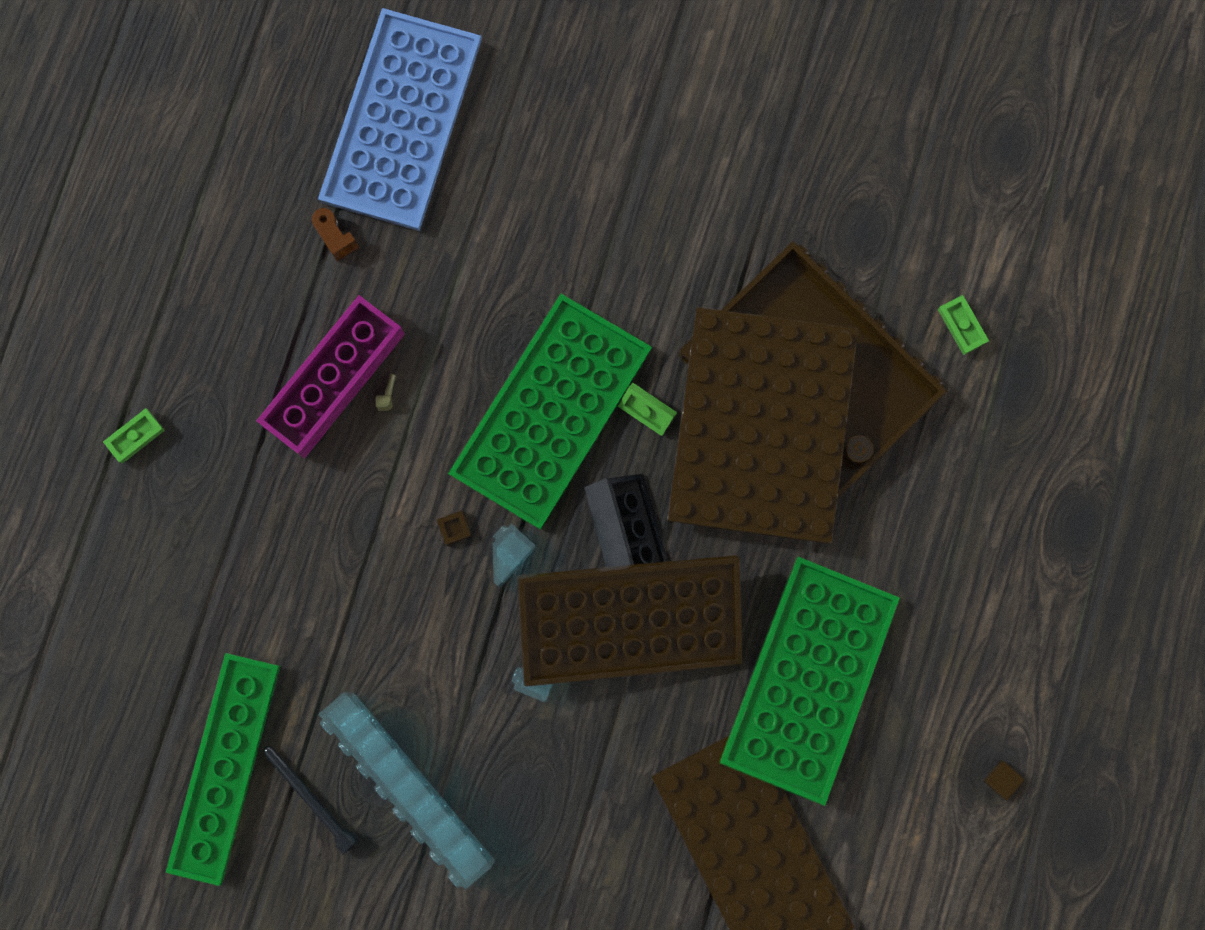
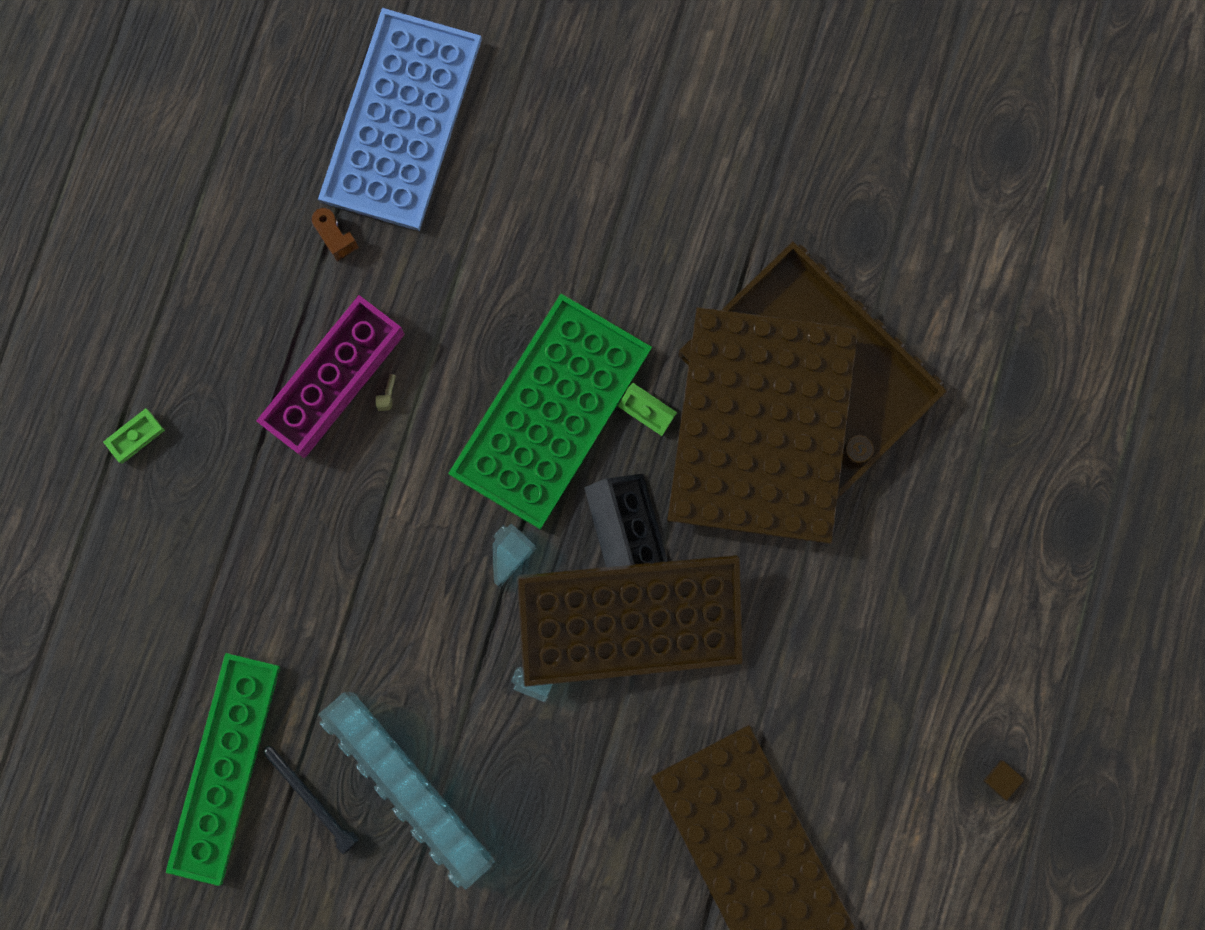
dark brown tile [436,511,472,546] -> none
green plate [719,557,900,806] -> none
bright green plate [937,295,989,355] -> none

